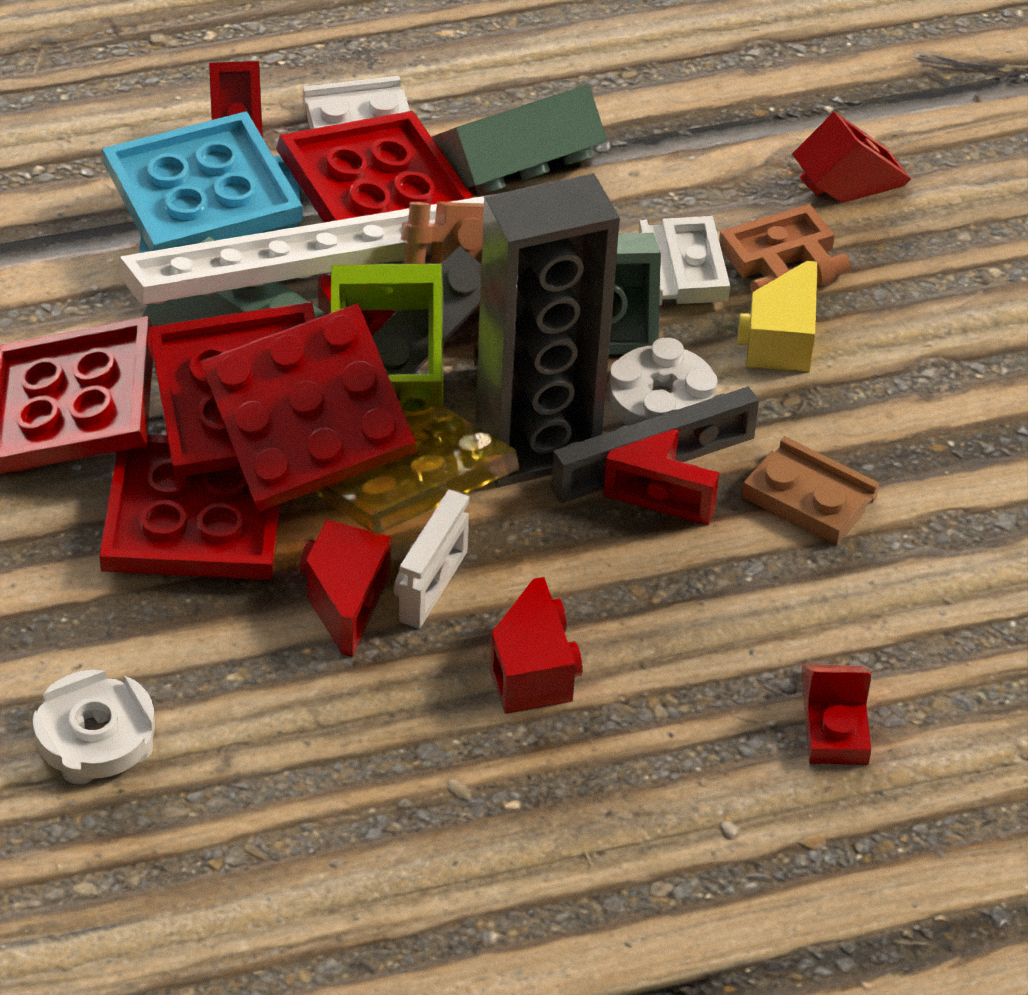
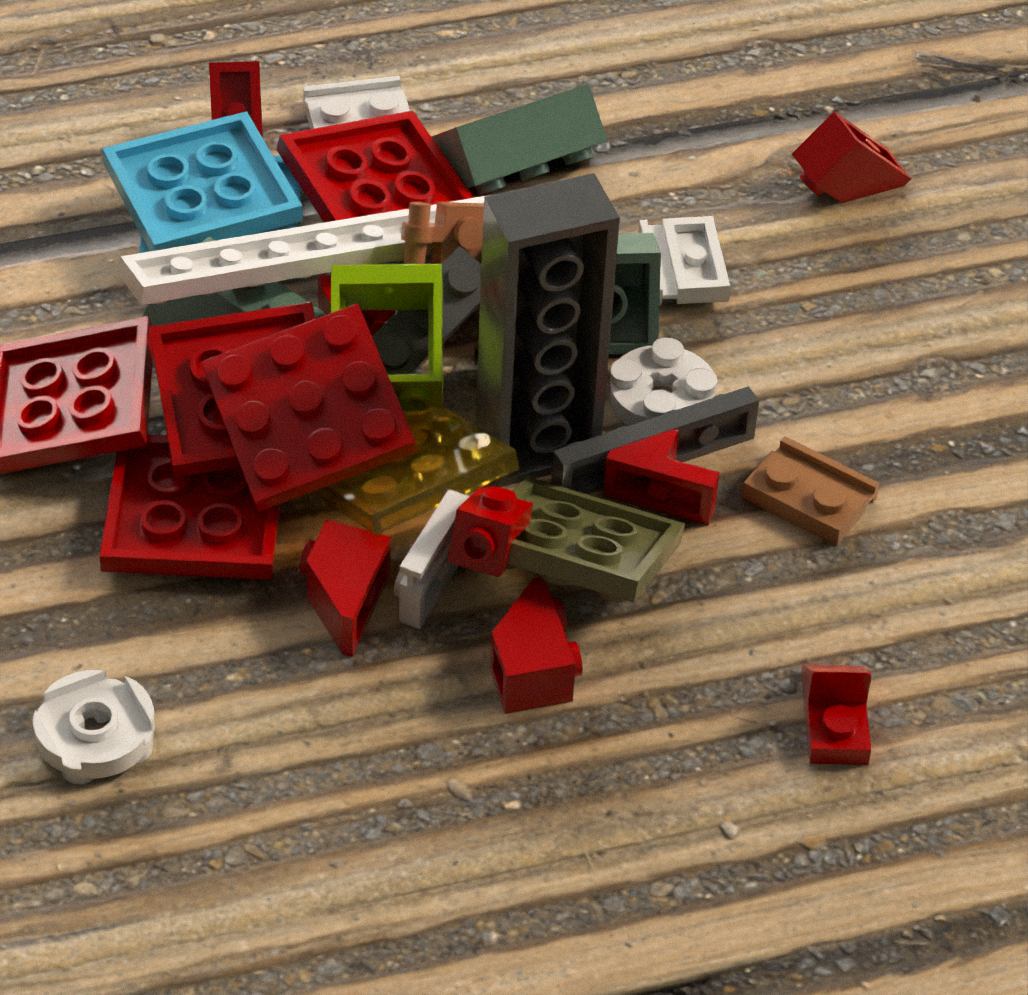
nougat plate [719,204,851,294] -> none
light yellow slope [737,261,817,372] -> none
none -> red bracket [448,486,533,577]
none -> olive plate [506,477,685,603]

